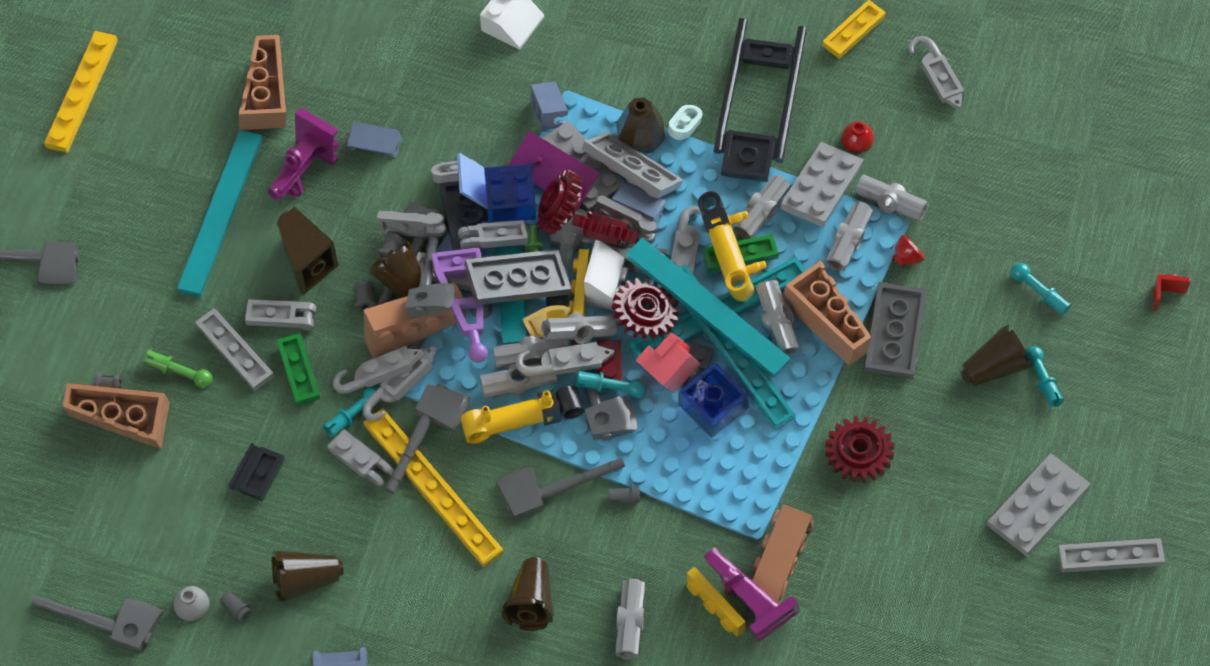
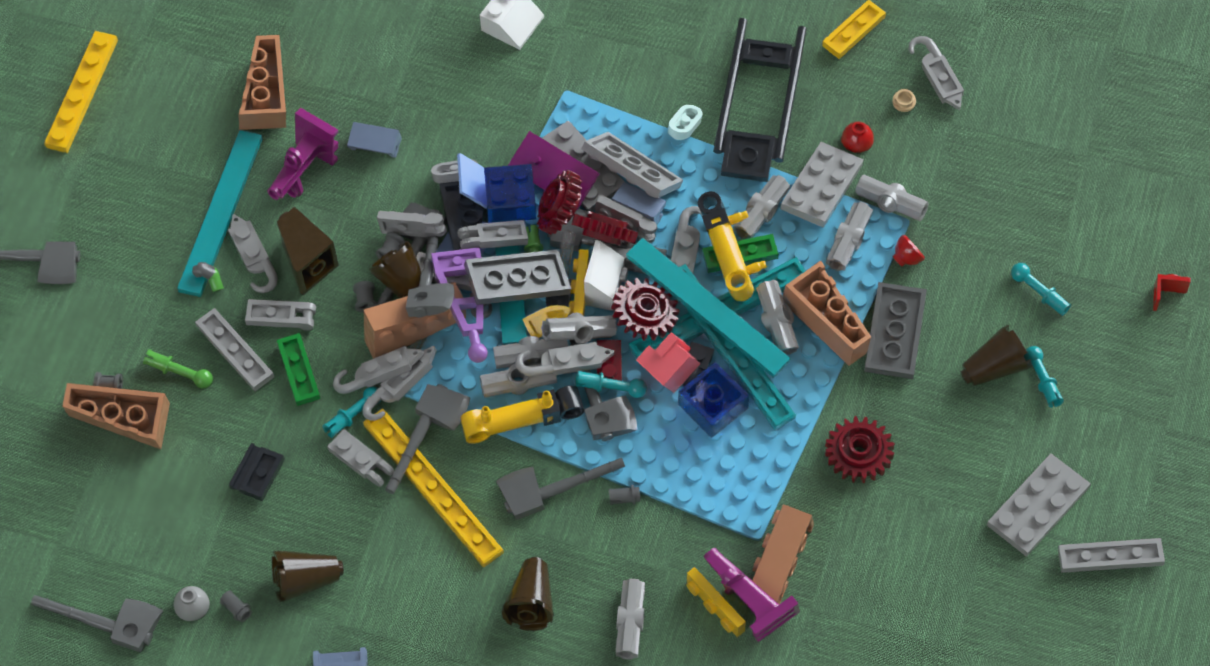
sand blue hinge [530,82,568,132] -> none
dark brown cone [616,97,665,153] -> none
none -> arm [192,262,224,292]
none -> light grey plate [228,214,278,293]
none -> tan plate [892,89,916,112]

